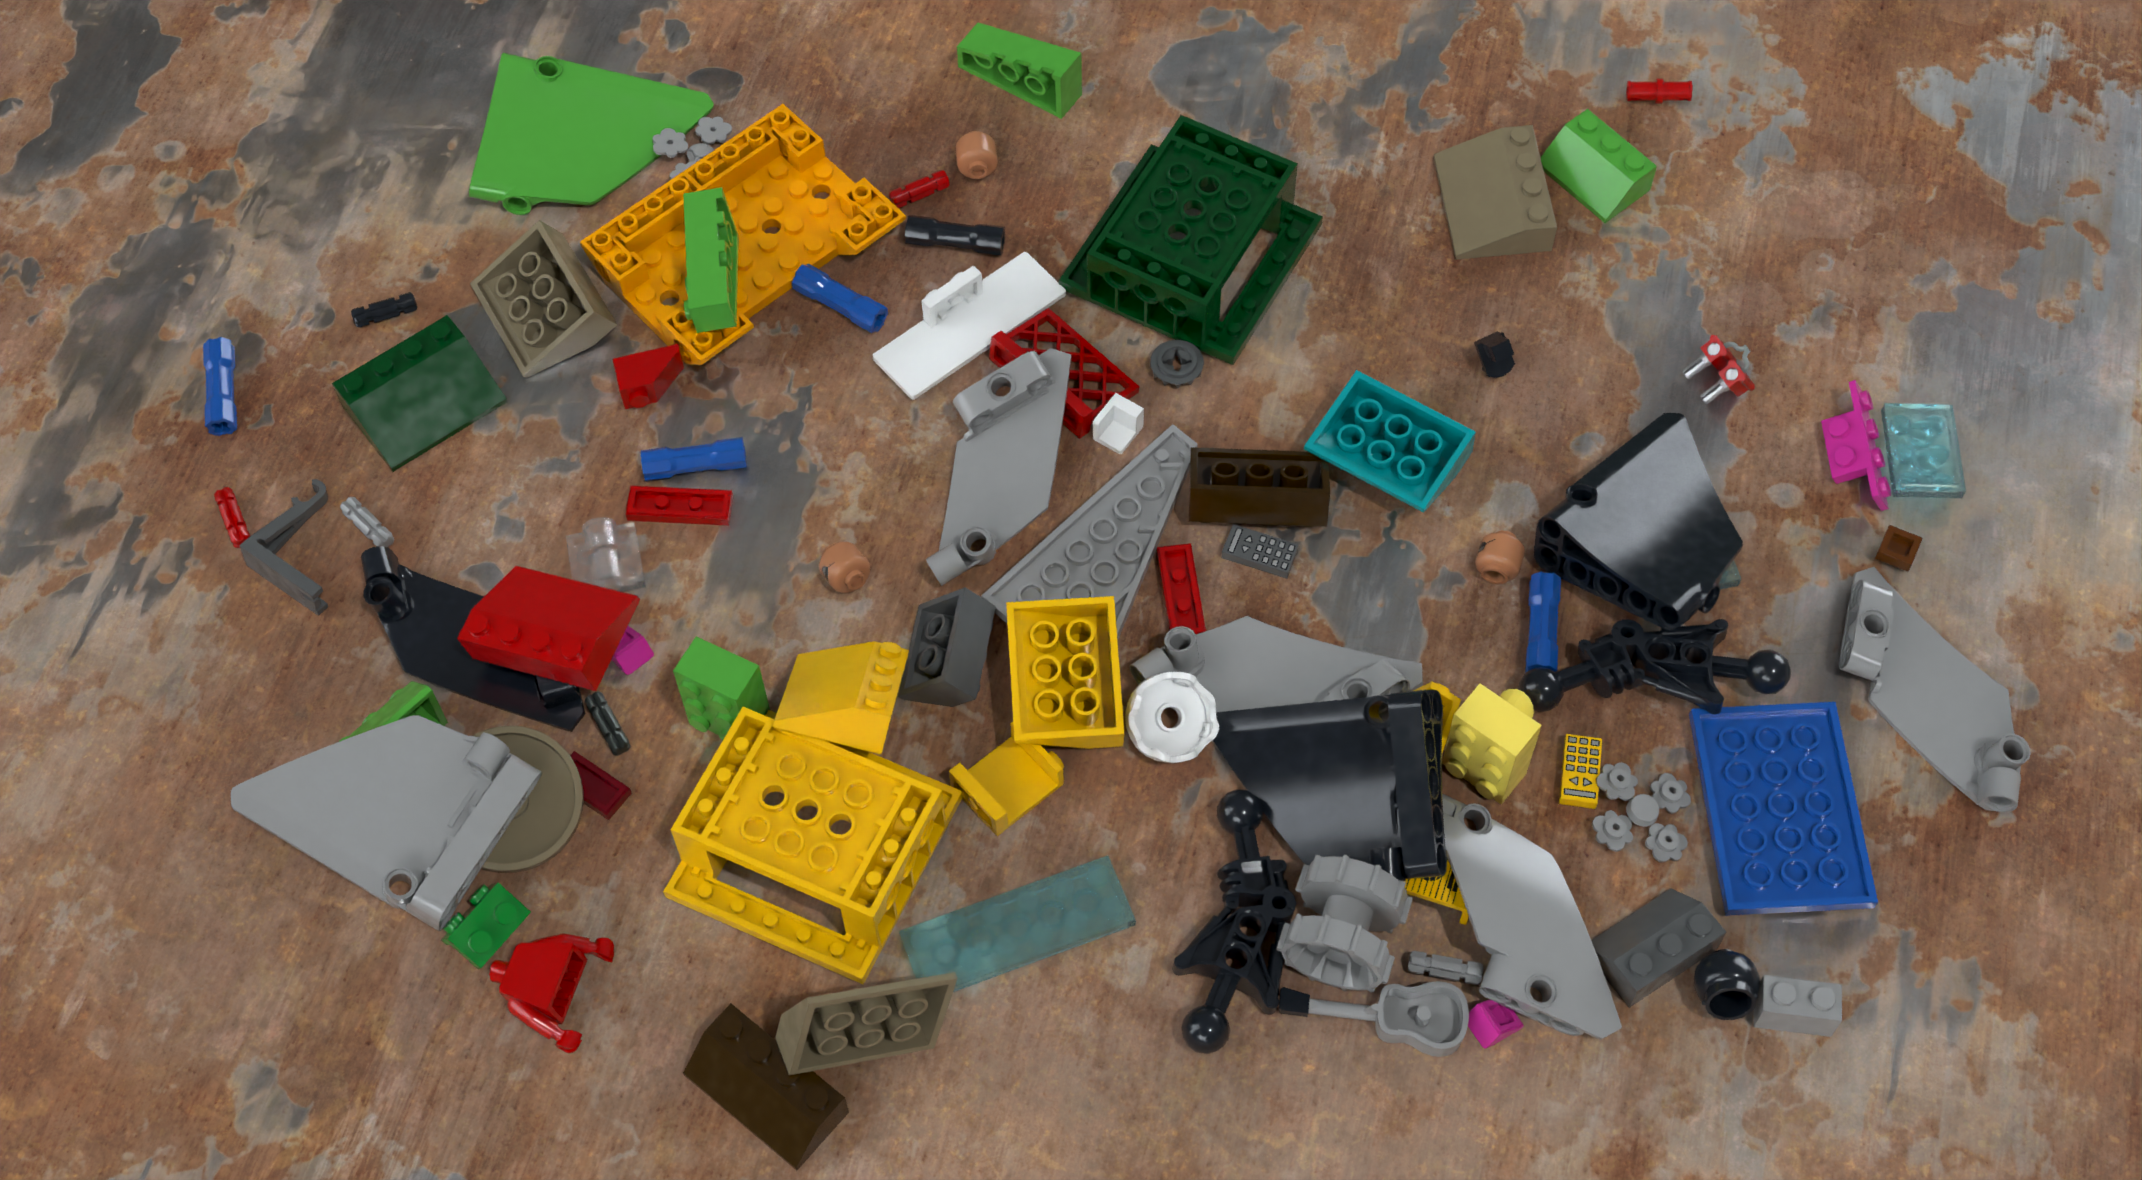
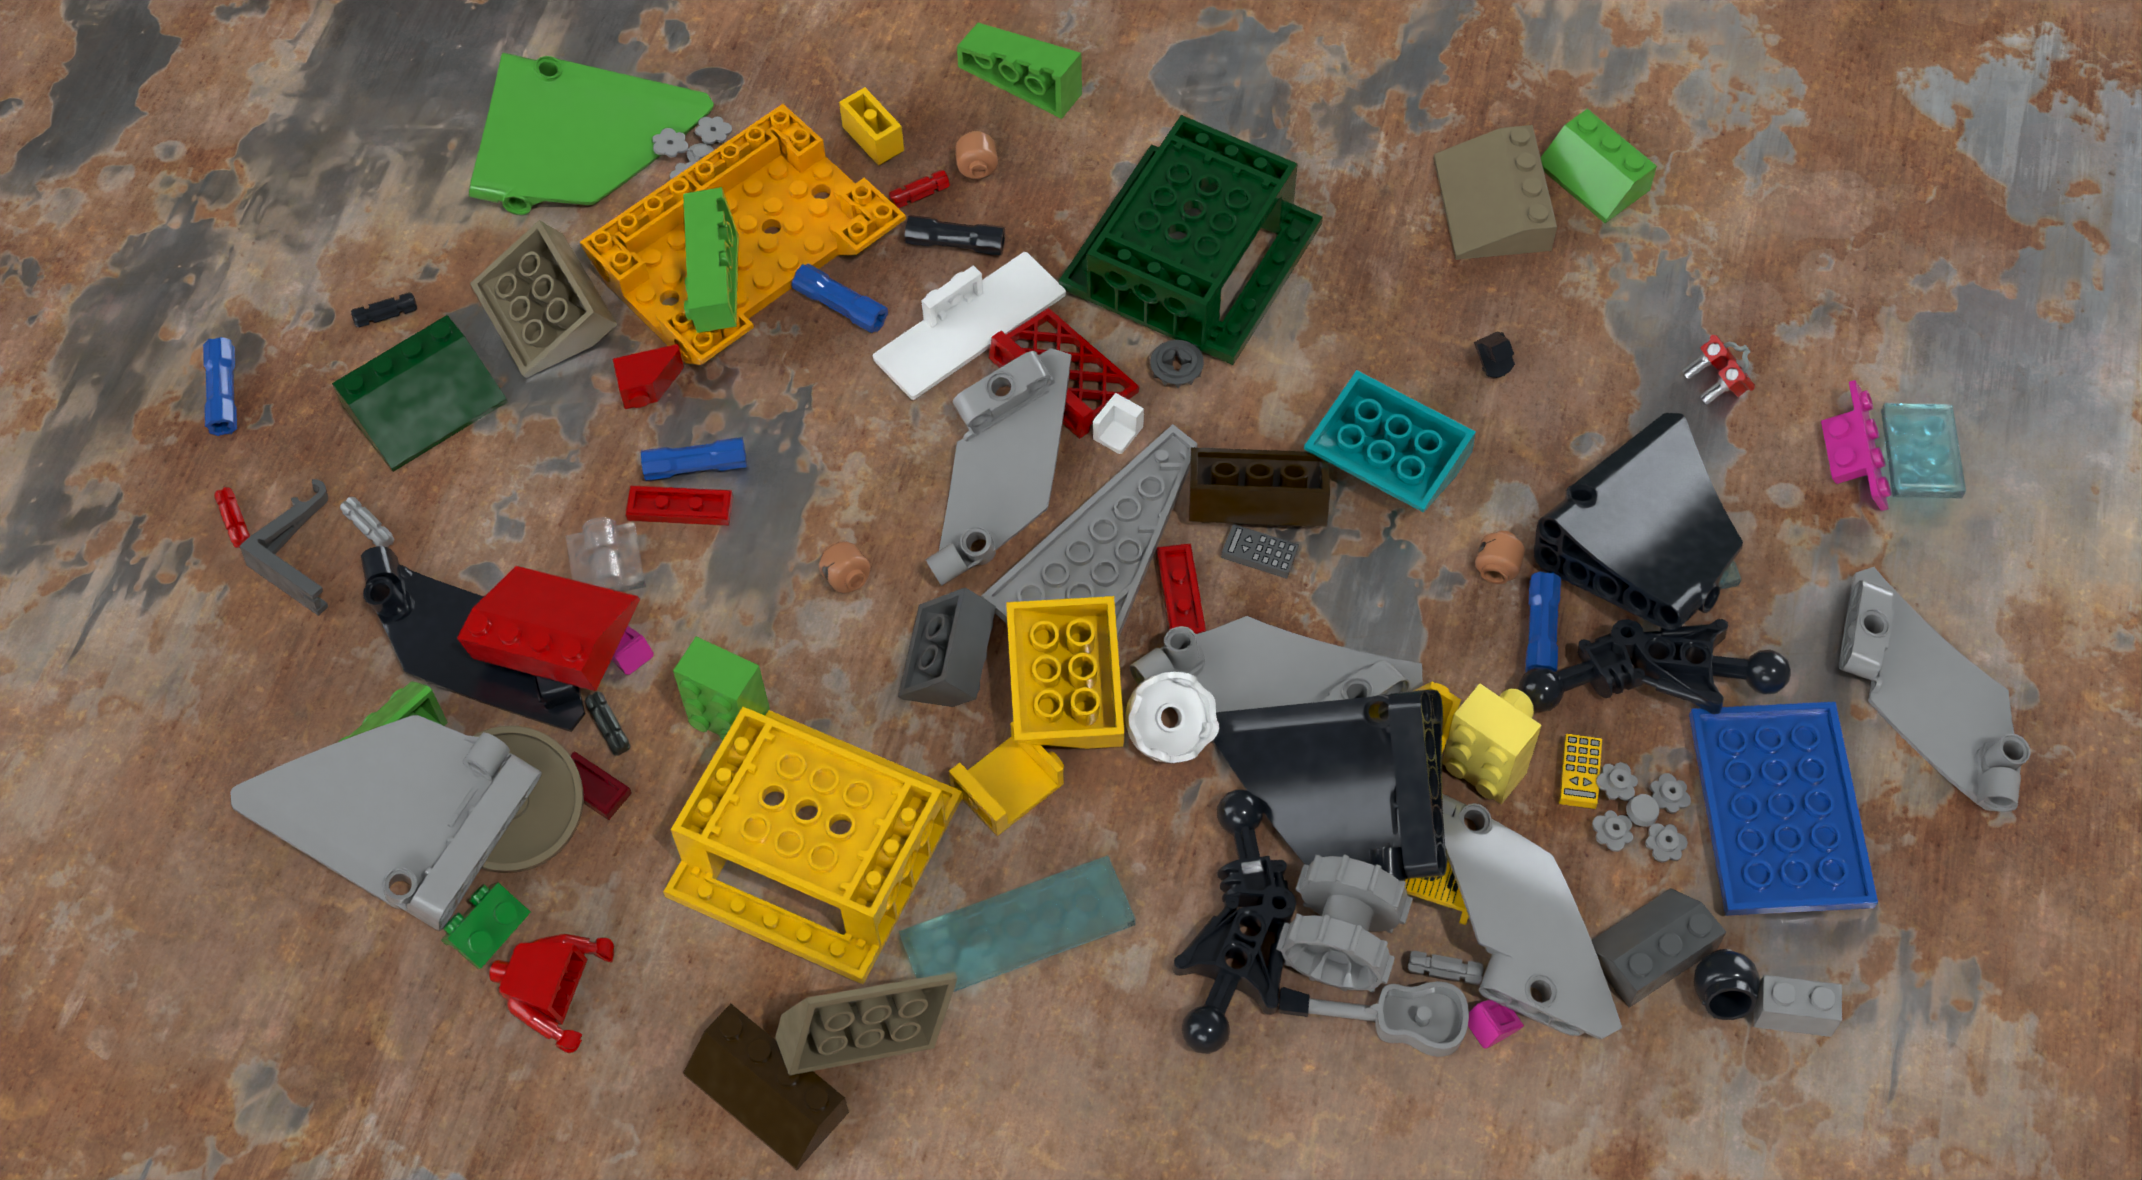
yellow slope [773,641,909,755] -> none
red pin [1626,78,1693,104] -> none
reddish brown plate [1875,525,1923,572] -> none
none -> yellow brick [839,87,904,166]

